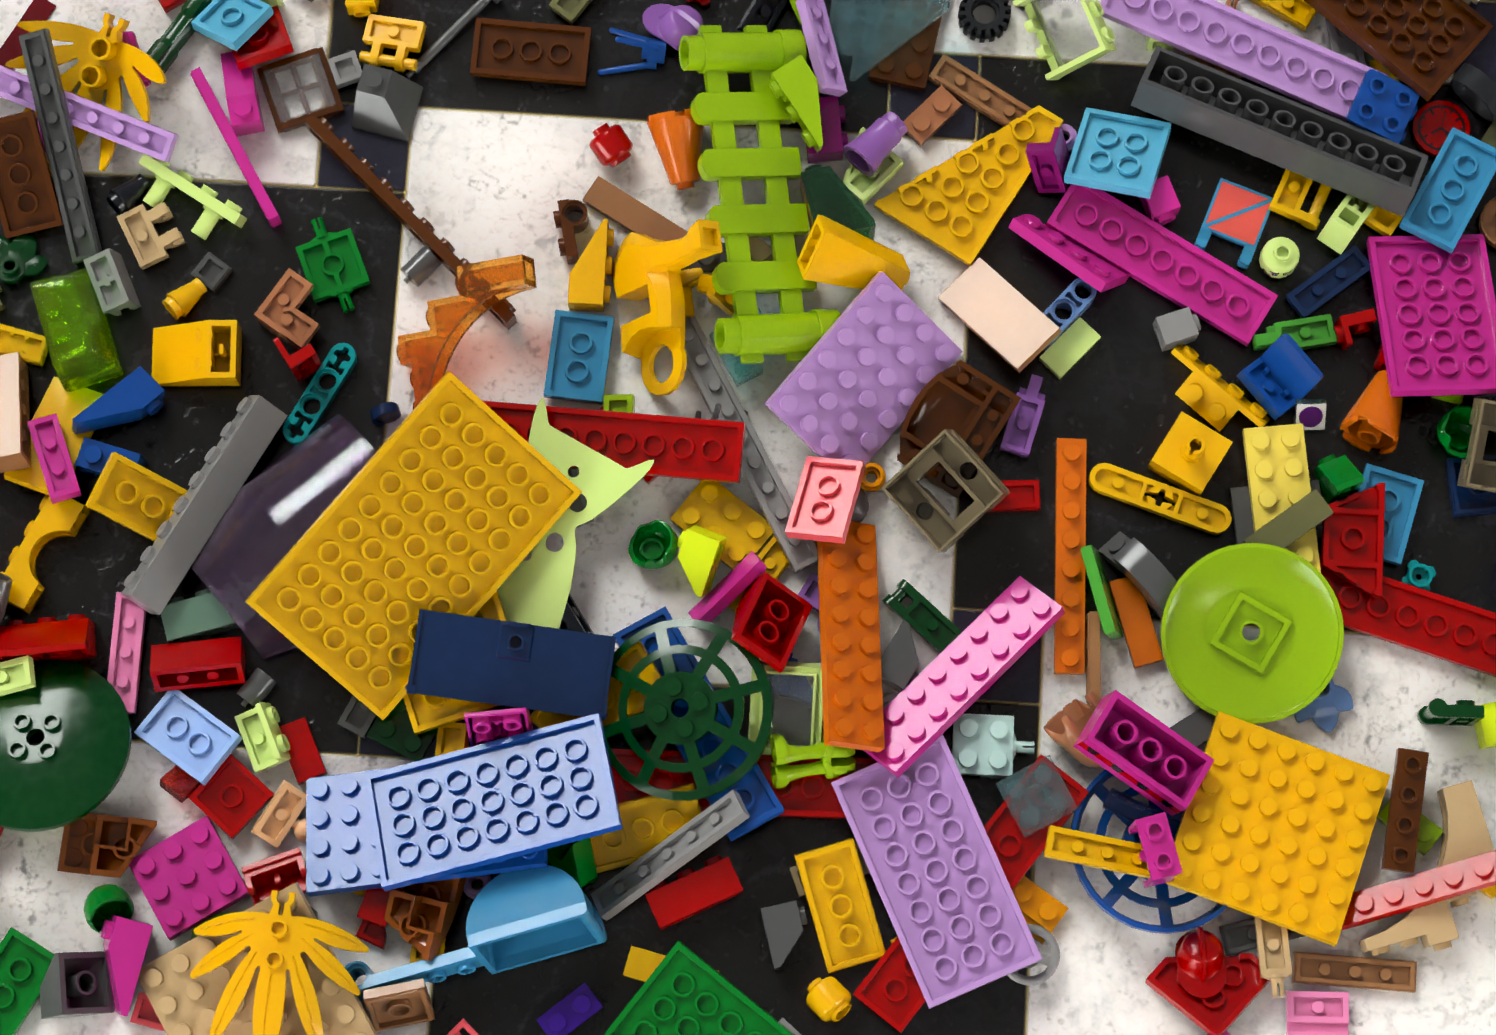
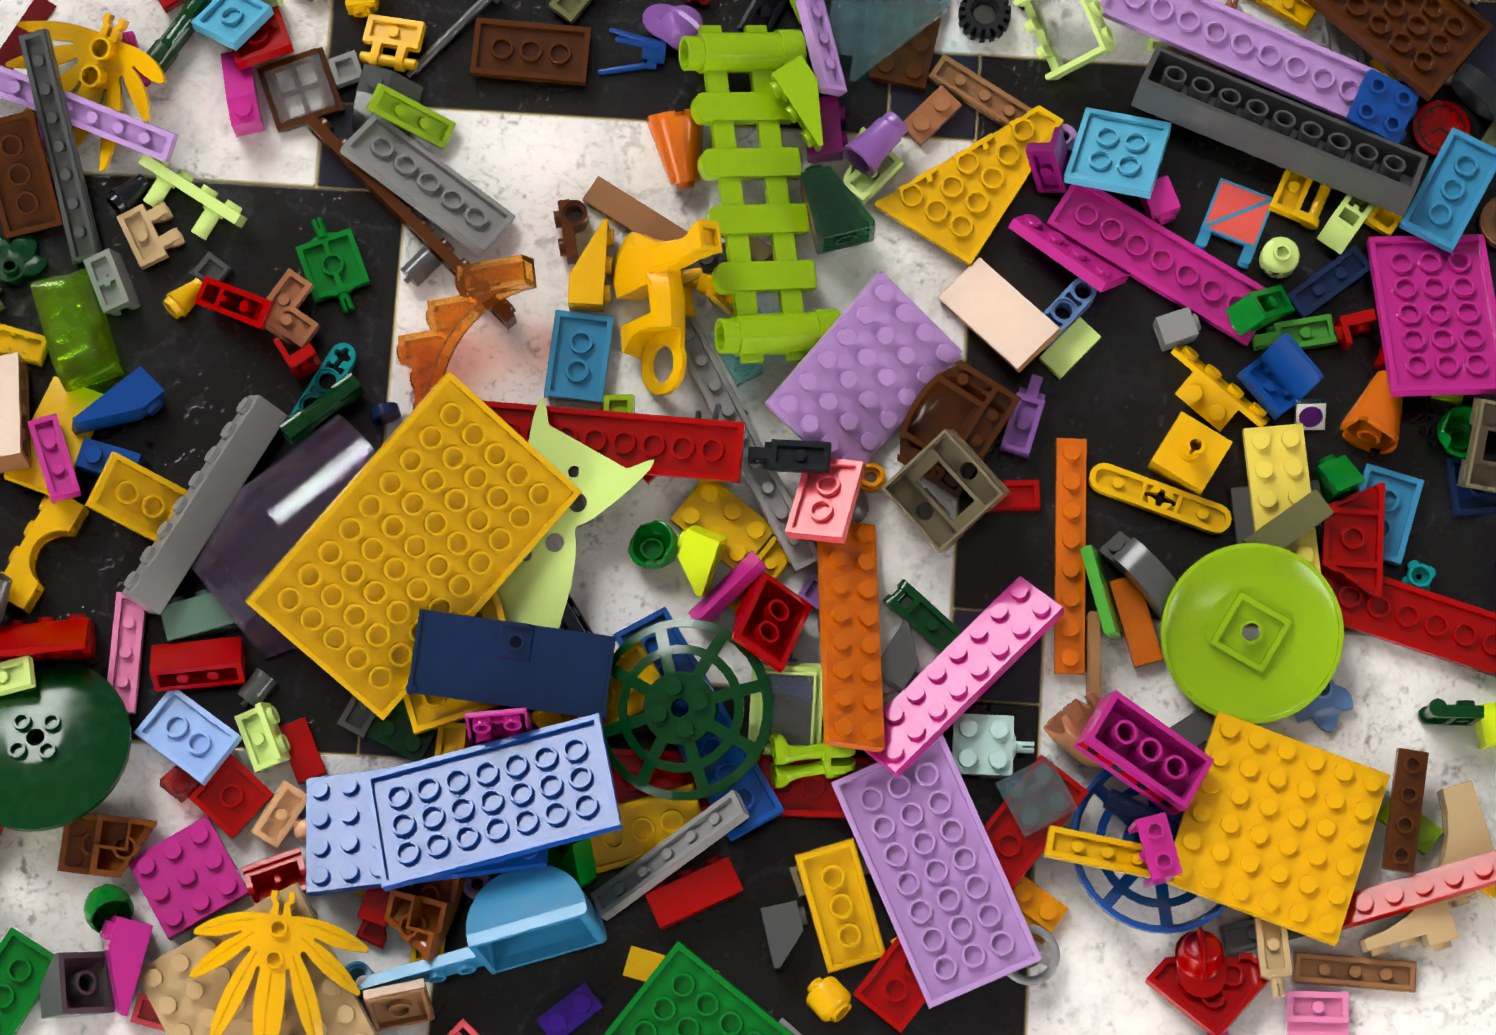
yellow slope [152,320,242,386] -> none
dark pink tile [190,67,282,228] -> none
red head [589,123,633,168] -> none
yellow slope [797,215,910,290] -> none
none -> red slope [195,276,275,330]
none -> dark green axle [278,372,366,446]
none -> light grey plate [340,114,515,257]
none -> lime plate [366,83,456,149]
none -> black hinge [748,439,832,474]
none -> green slope [1225,285,1295,336]

